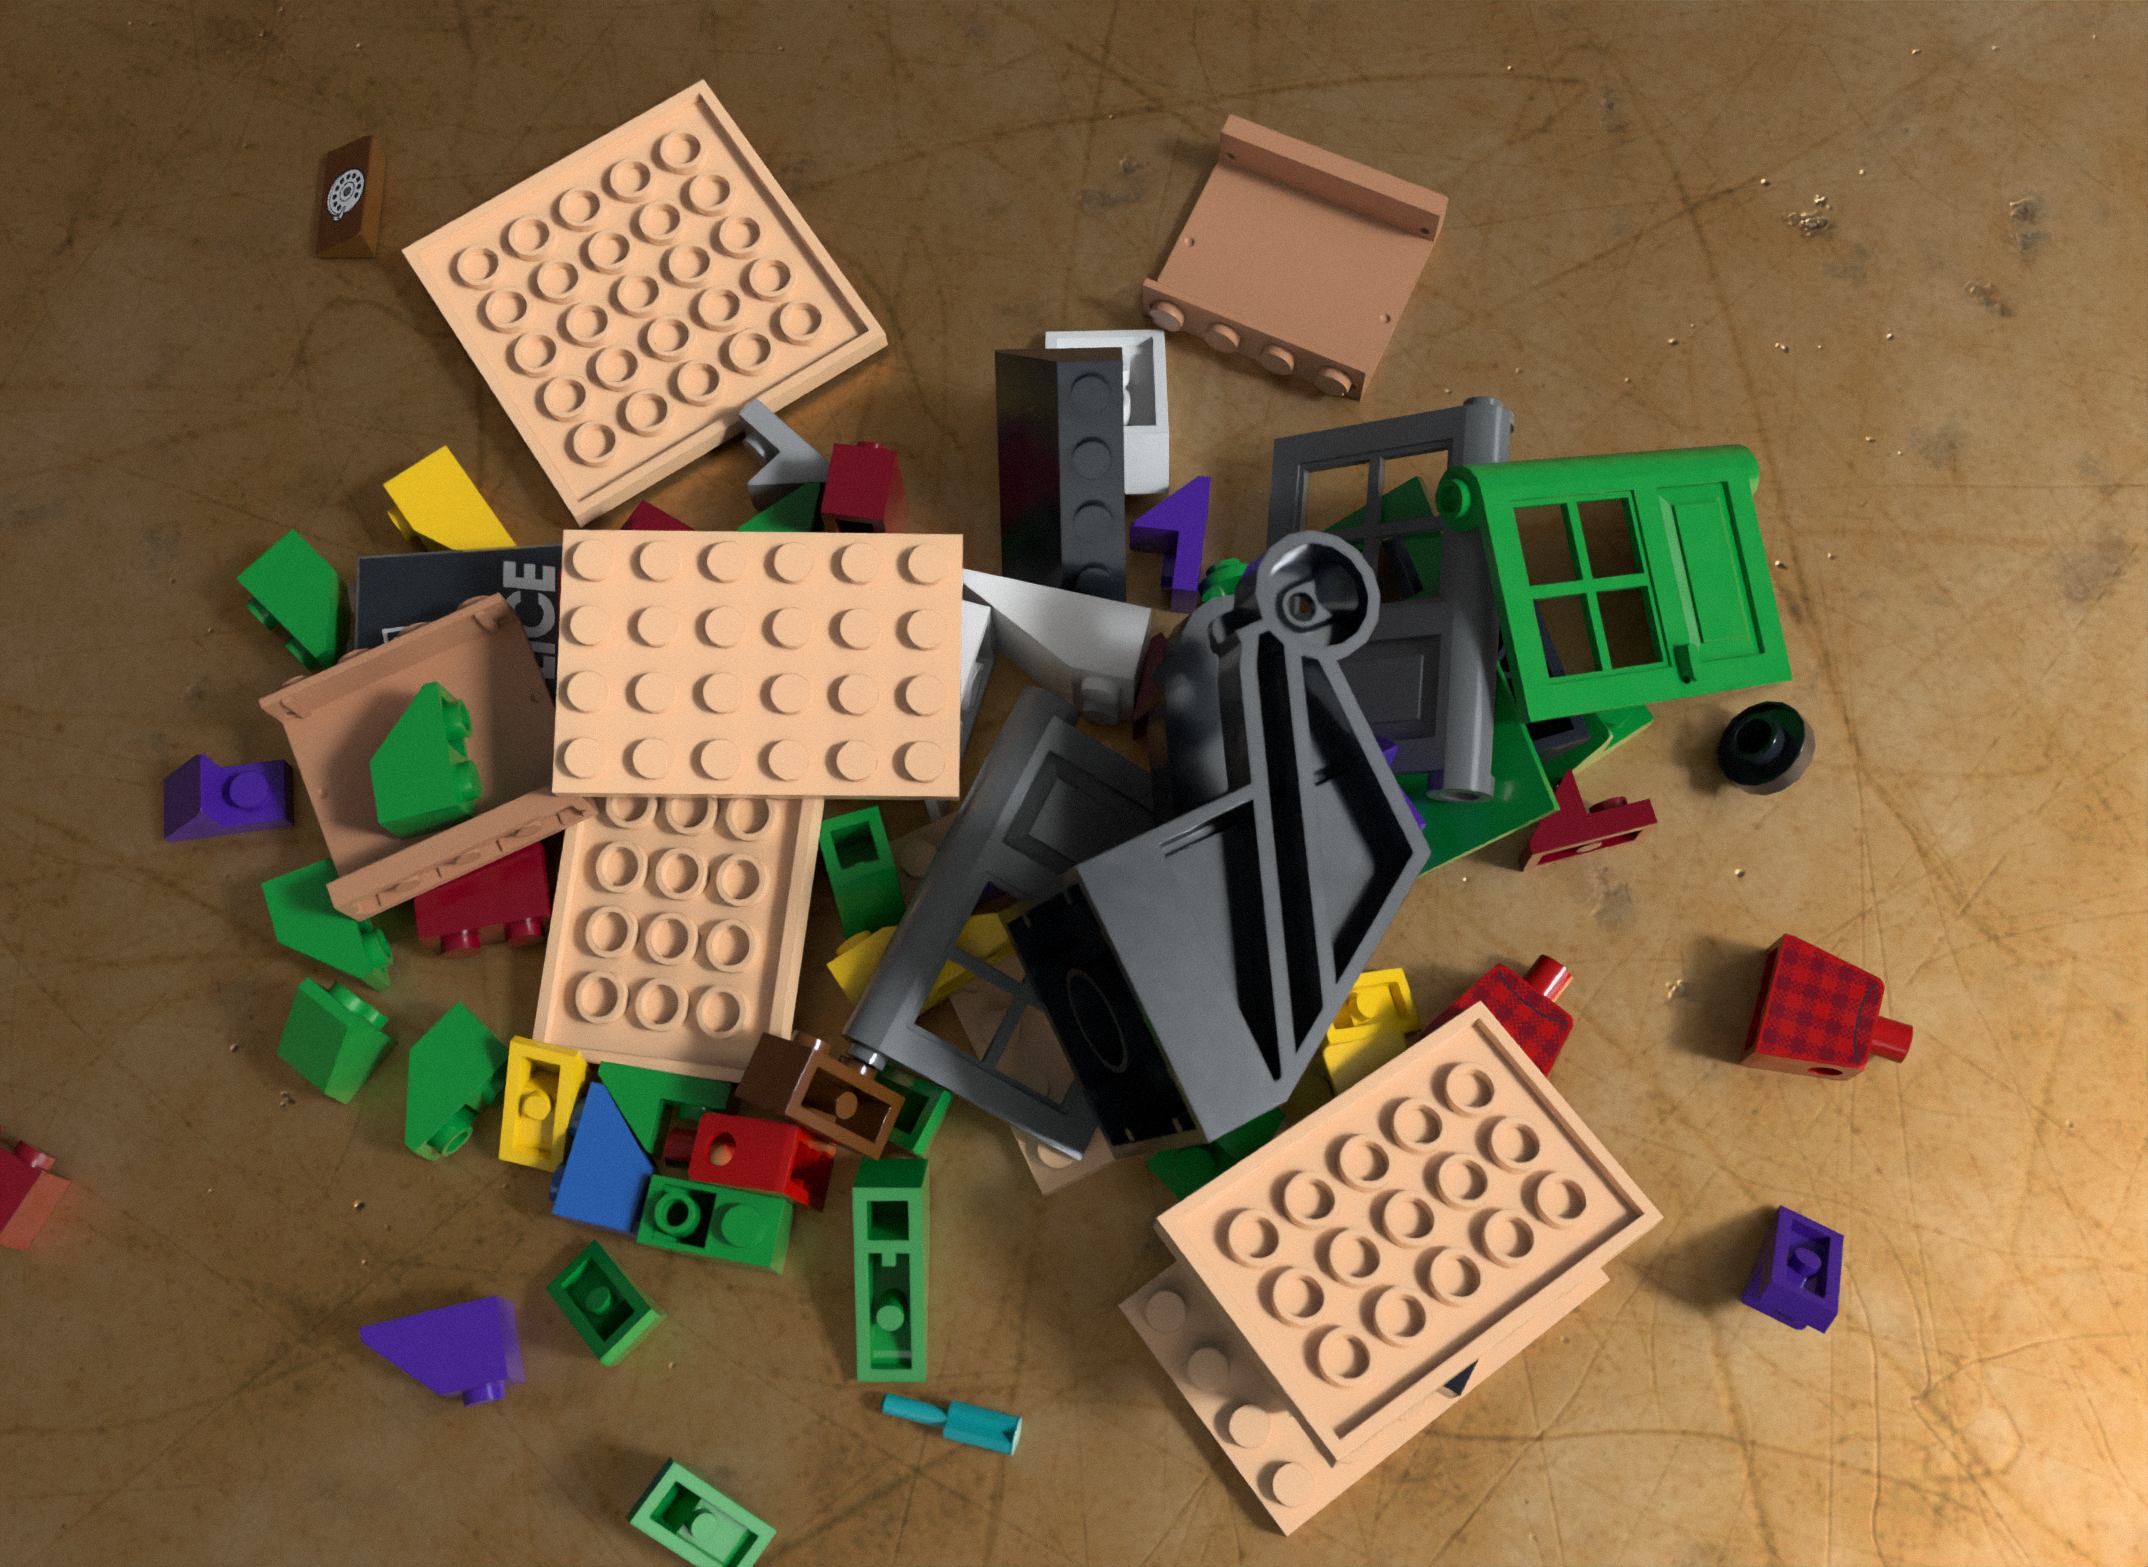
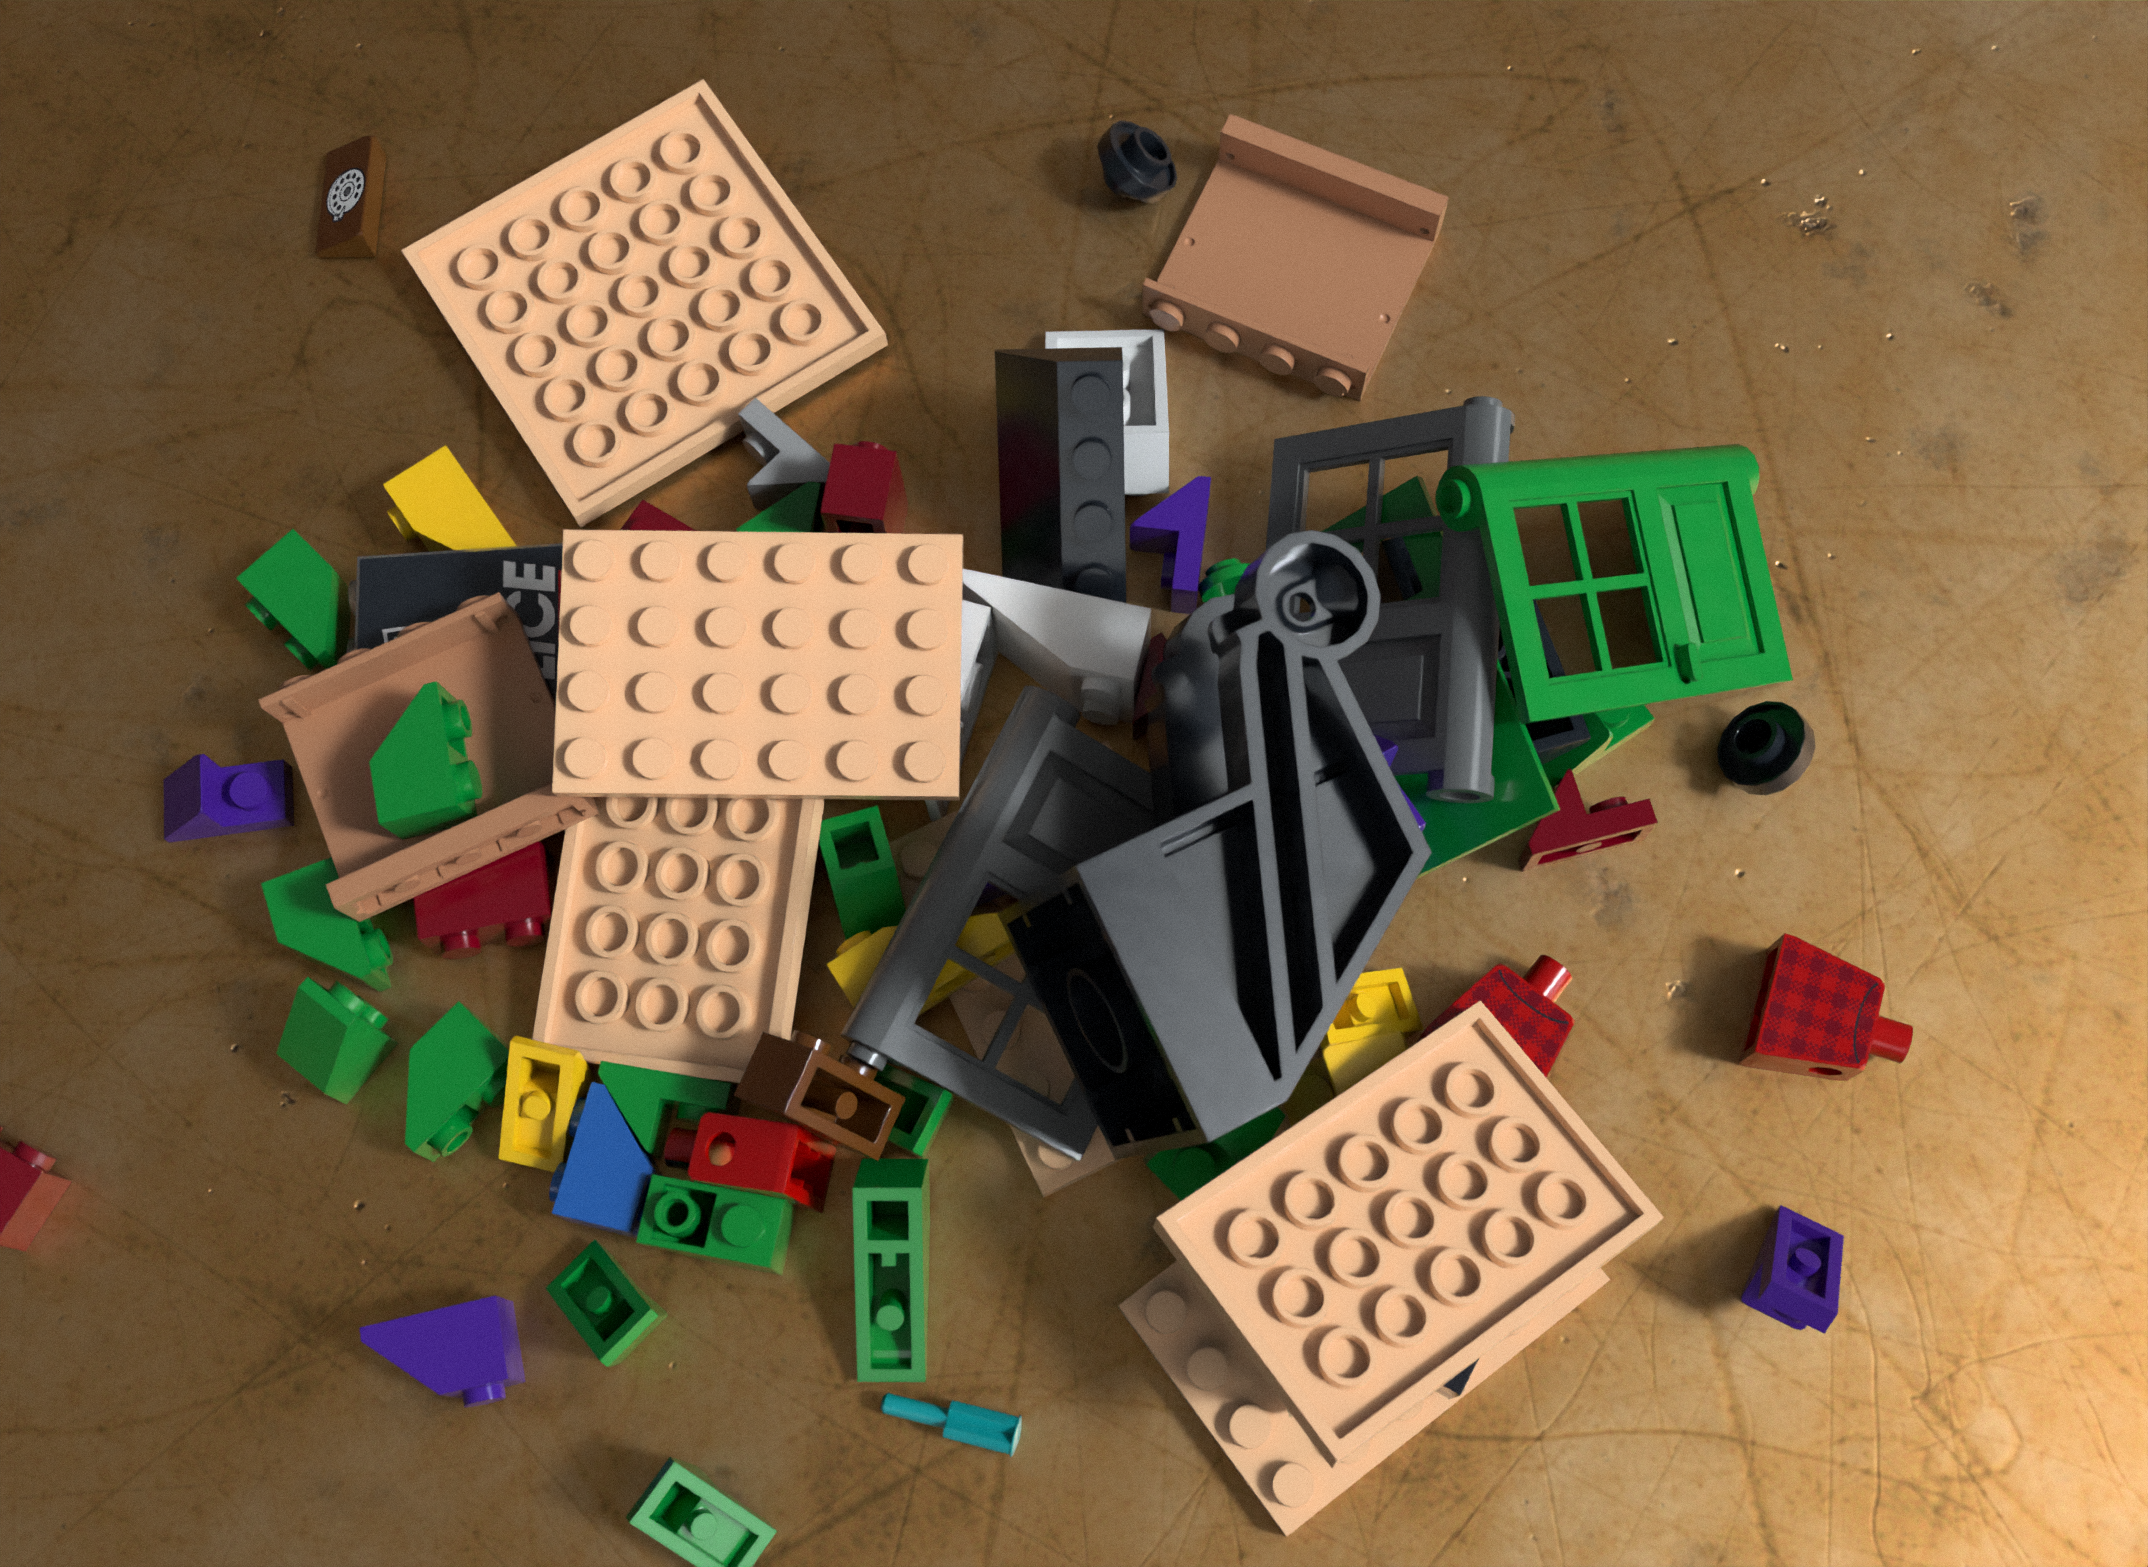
none -> black plate [1097,120,1177,203]

